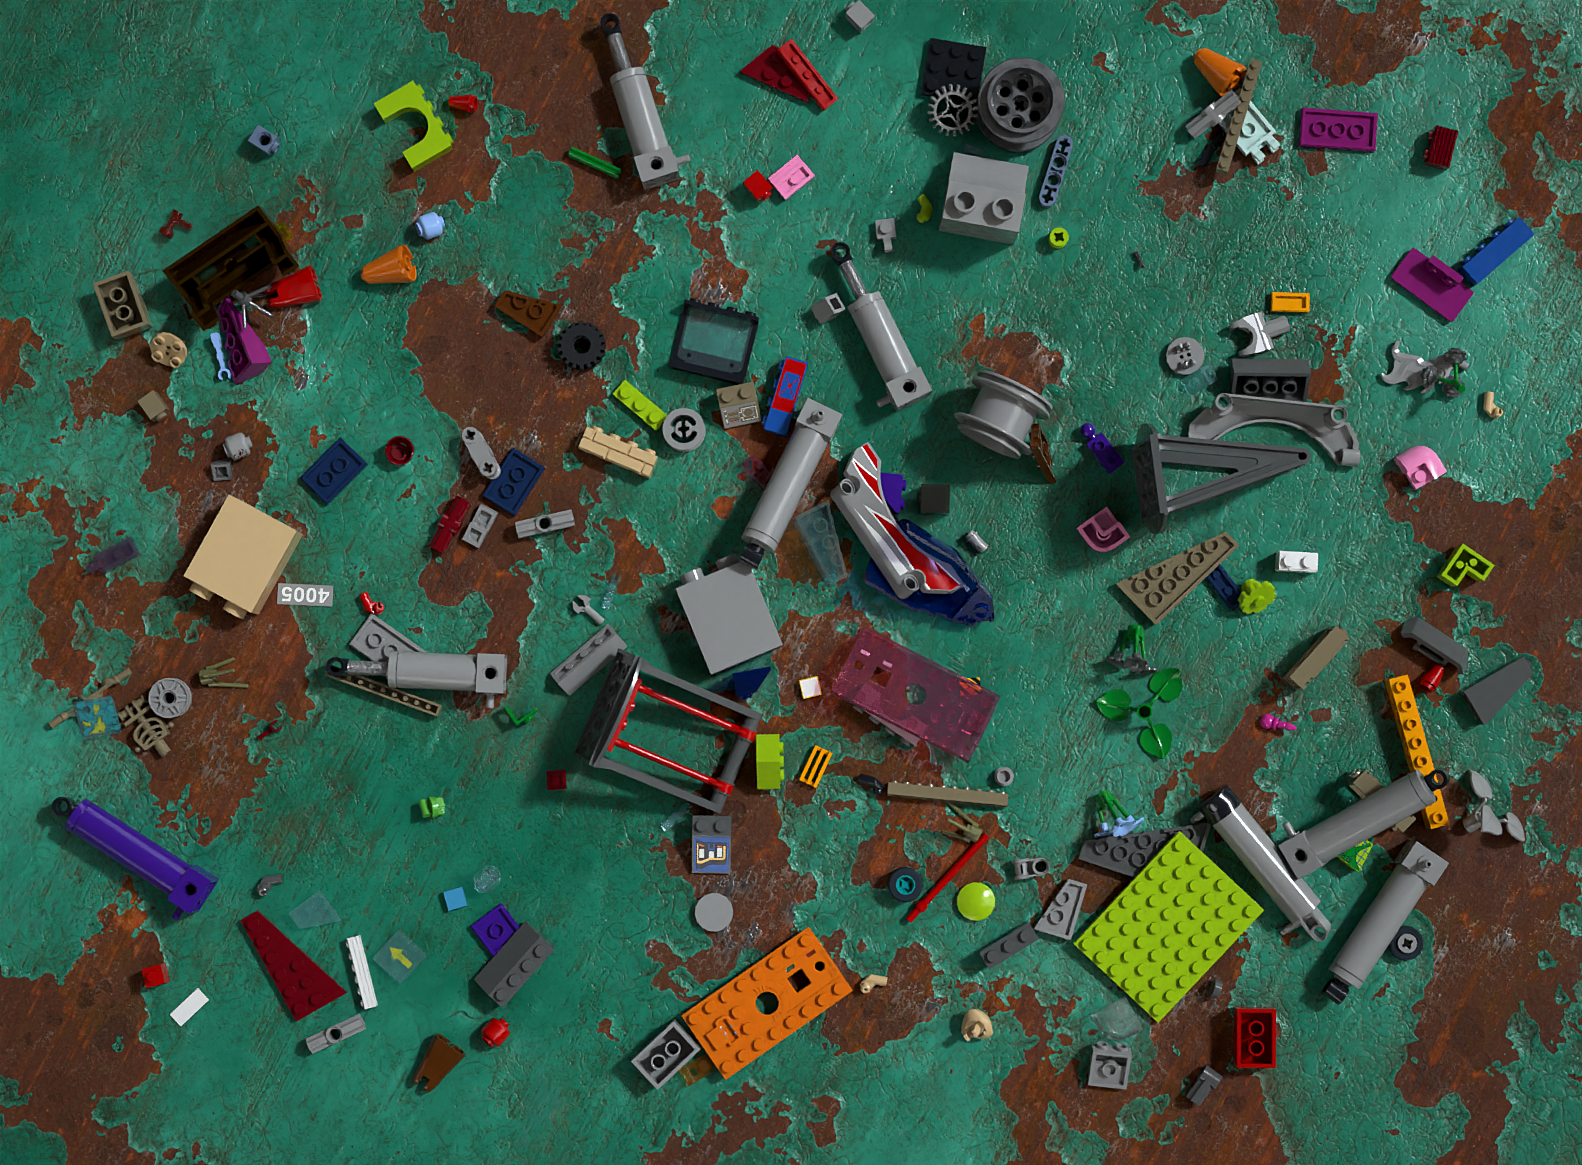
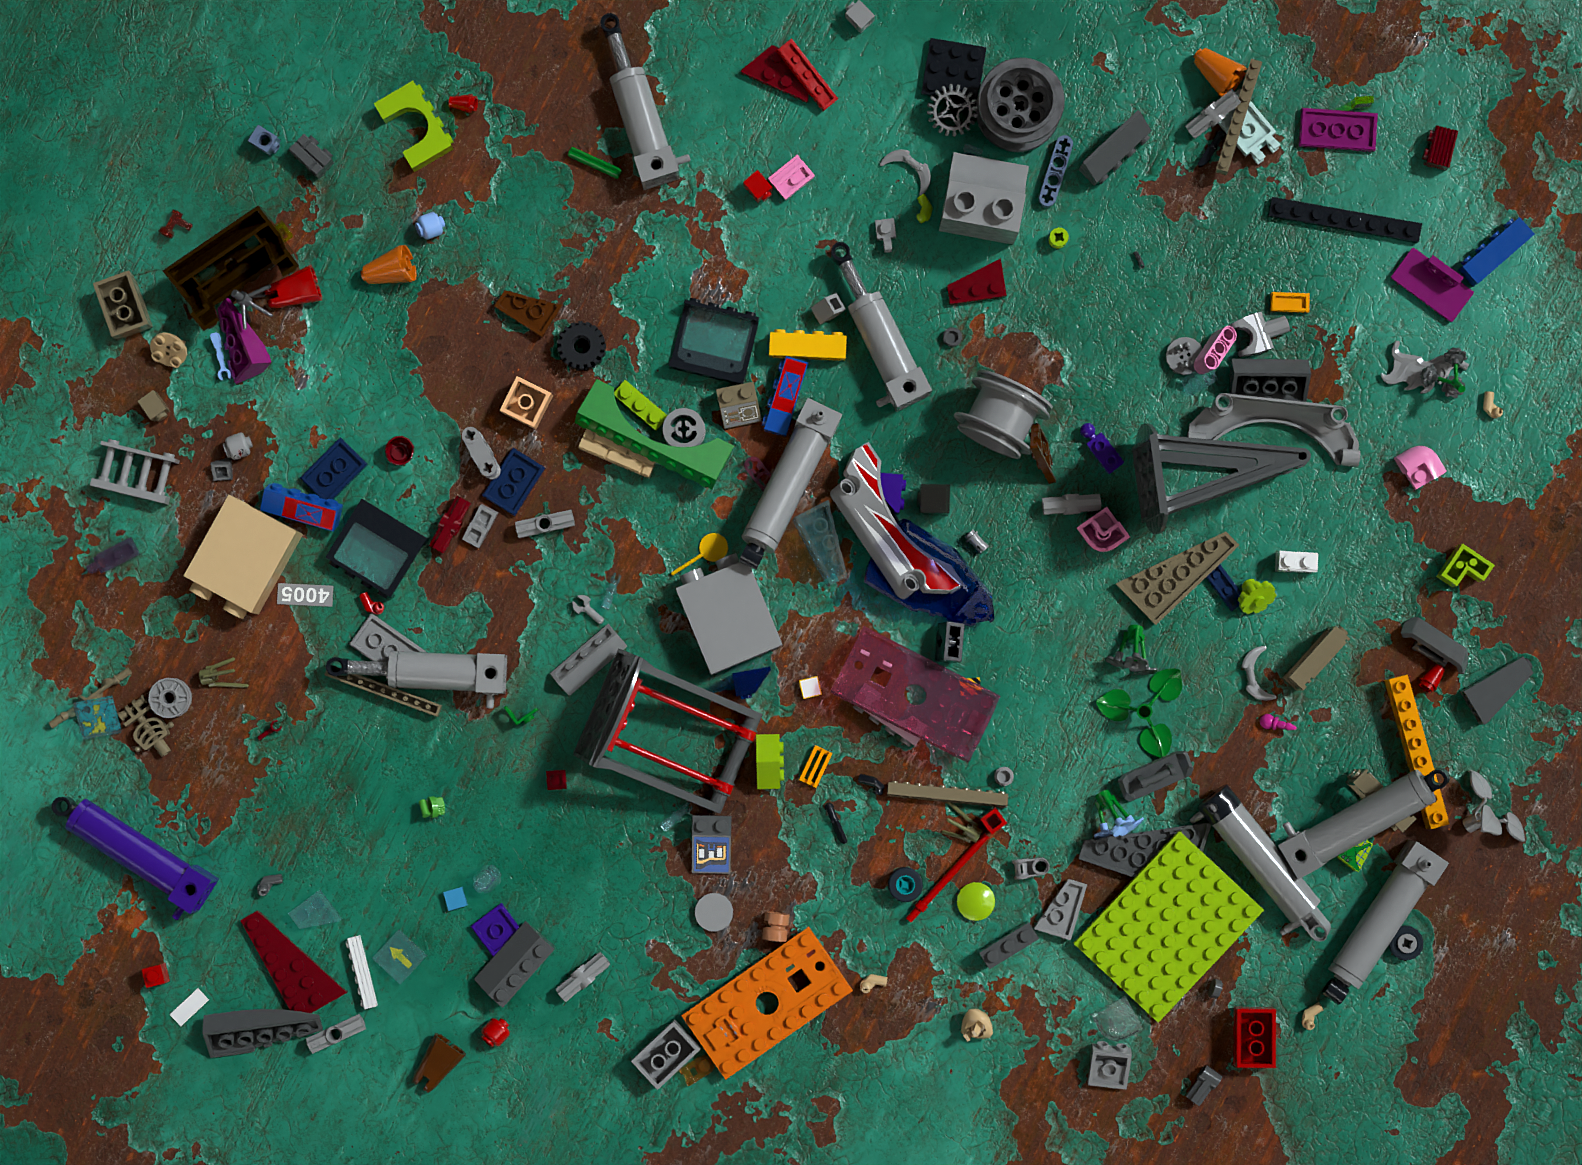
none -> light grey fence [90,439,180,505]
none -> dark grey wedge [203,1009,323,1058]
none -> blue brick [260,483,343,532]
none -> dark grey brick [289,134,334,179]
none -> panel [325,499,429,599]
none -> light nougat brick [500,376,553,429]
none -> light grey piece [555,952,610,1002]
none -> green arch [574,379,734,490]
none -> yellow piece [671,533,728,576]
none -> nougat wheel [762,911,790,942]
none -> yellow brick [769,329,847,361]
none -> black piece [825,802,847,844]
none -> light grey piece [880,149,931,195]
none -> black brick [935,621,965,663]
none -> dark grey tile [943,327,962,347]
none -> dark red wing [947,258,1007,305]
none -> red brick [979,807,1007,835]
none -> light grey piece [1042,494,1101,515]
none -> dark grey slope [1079,110,1152,186]
none -> dark grey piece [1118,751,1194,802]
none -> bright pink beam [1194,326,1237,375]
none -> light grey piece [1242,646,1276,701]
none -> black plate [1268,197,1422,243]
none -> tan arm [1302,1002,1324,1030]
none -> clear neon green tile [1351,96,1374,109]

